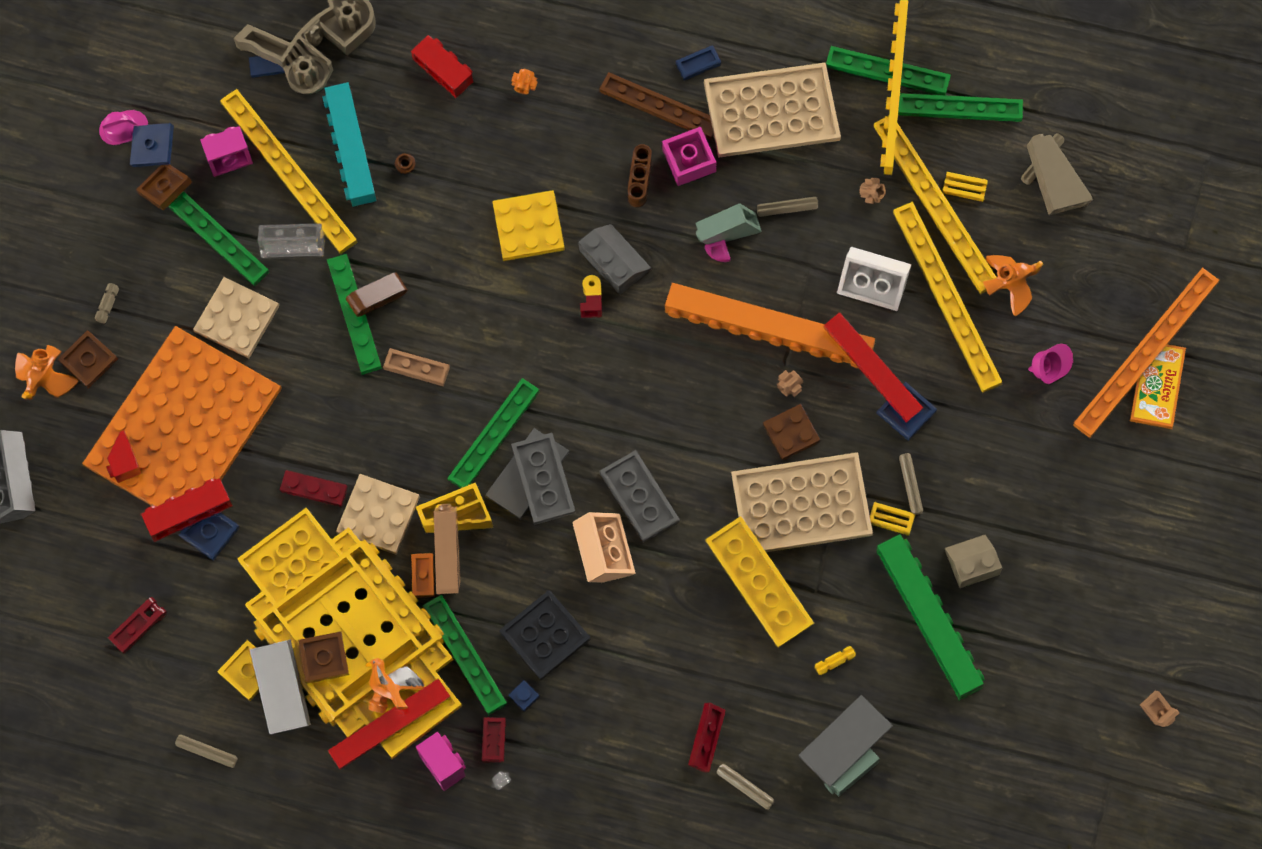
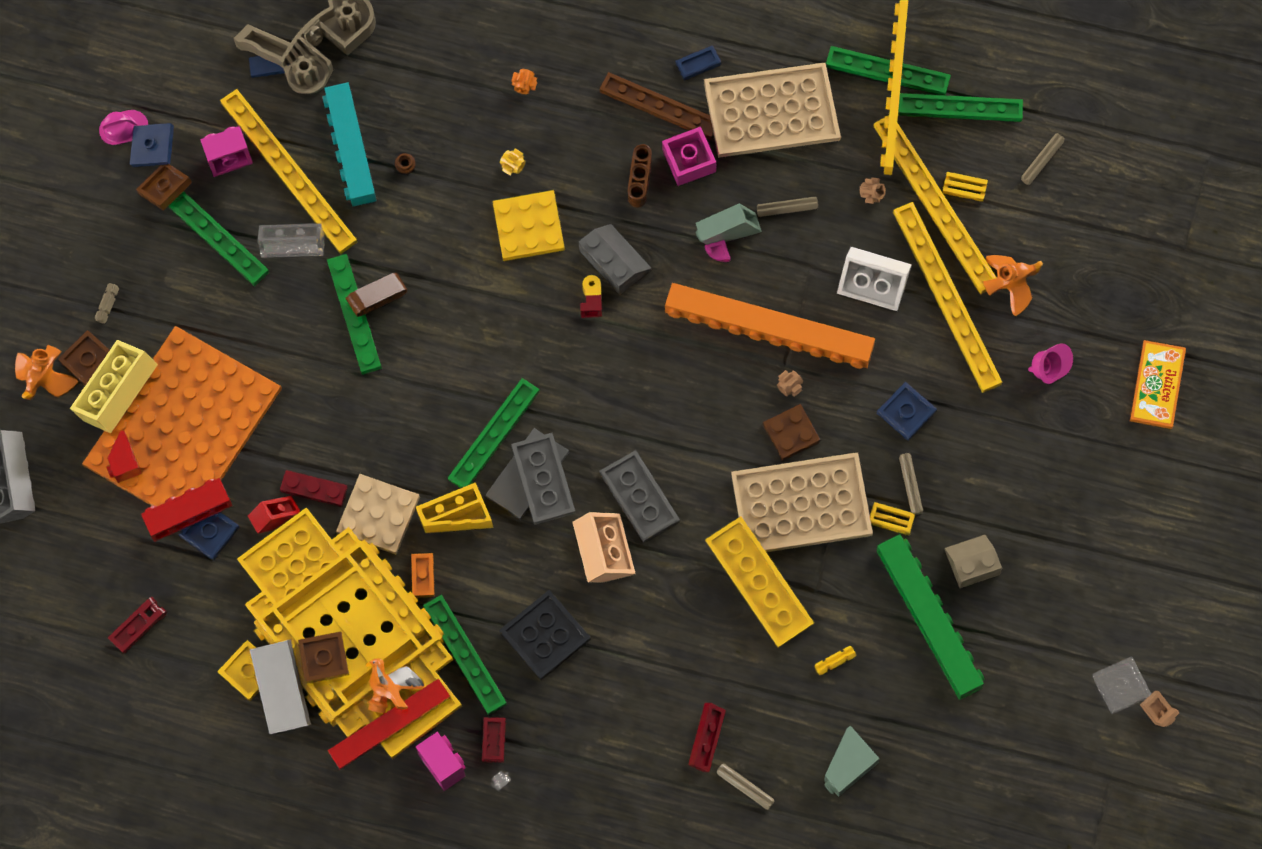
dark tan axle [175,735,238,768] -> none
tan plate [193,277,279,359] -> none
medium nougat tile [383,348,450,386] -> none
red brick [411,35,473,98] -> none
medium nougat slope [434,504,461,594] -> none
dark blue plate [509,681,540,712] -> none
dark grey tile [799,695,893,787] -> none
red tile [823,312,923,423] -> none
dark tan slope [1026,134,1093,215] -> none
orange plate [1073,268,1219,438] -> none
none -> light yellow brick [70,340,158,433]
none -> red slope [248,496,301,533]
none -> yellow gear [500,148,526,176]
none -> clear plate [1092,656,1151,714]

